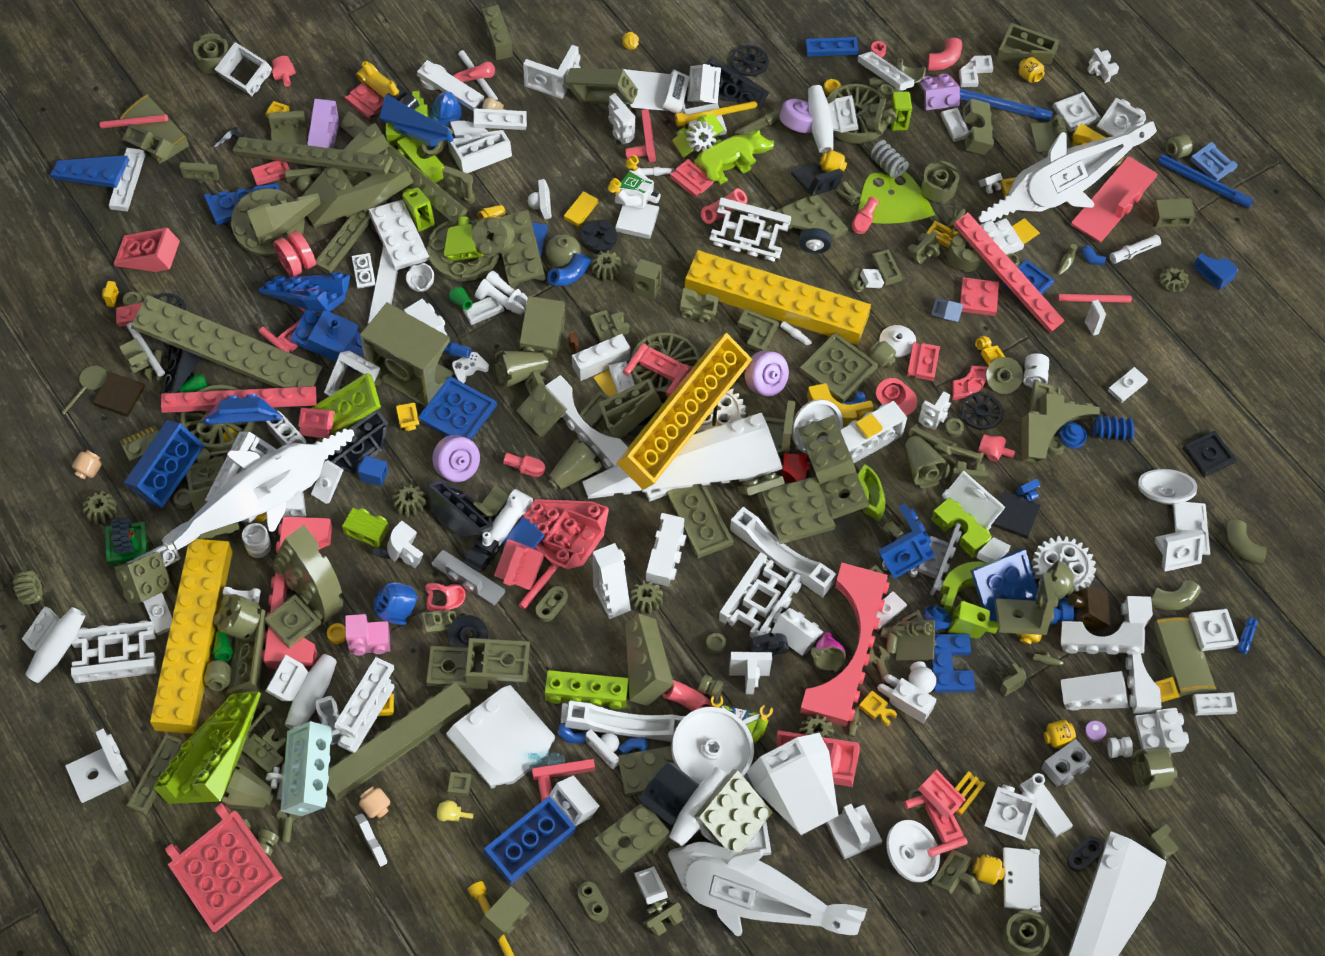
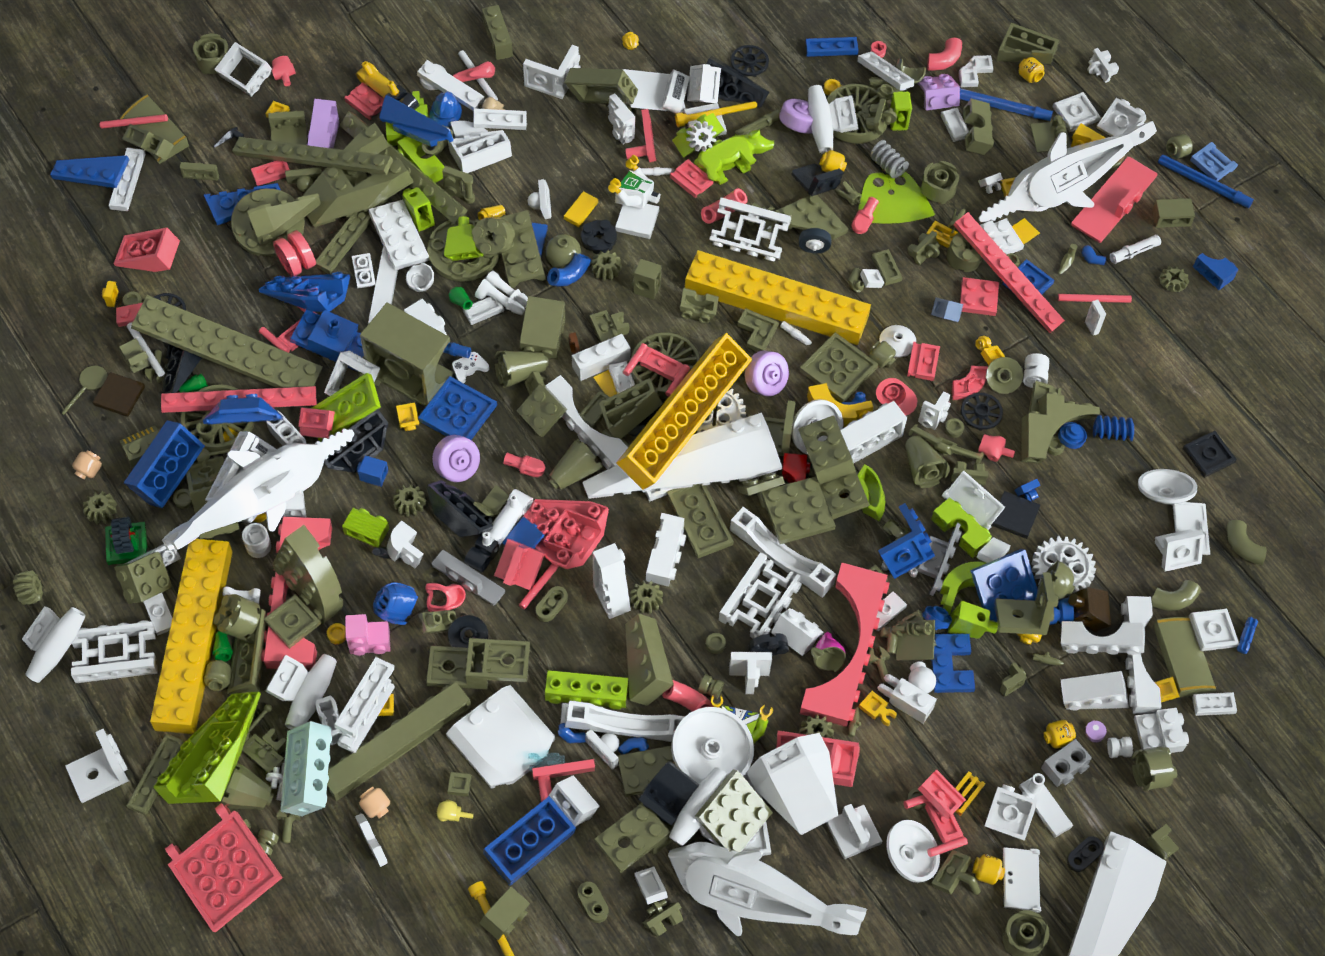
white plate [311,460,343,504] -> none
yellow tile [855,413,883,439] -> none
white plate [1108,367,1148,403] -> none

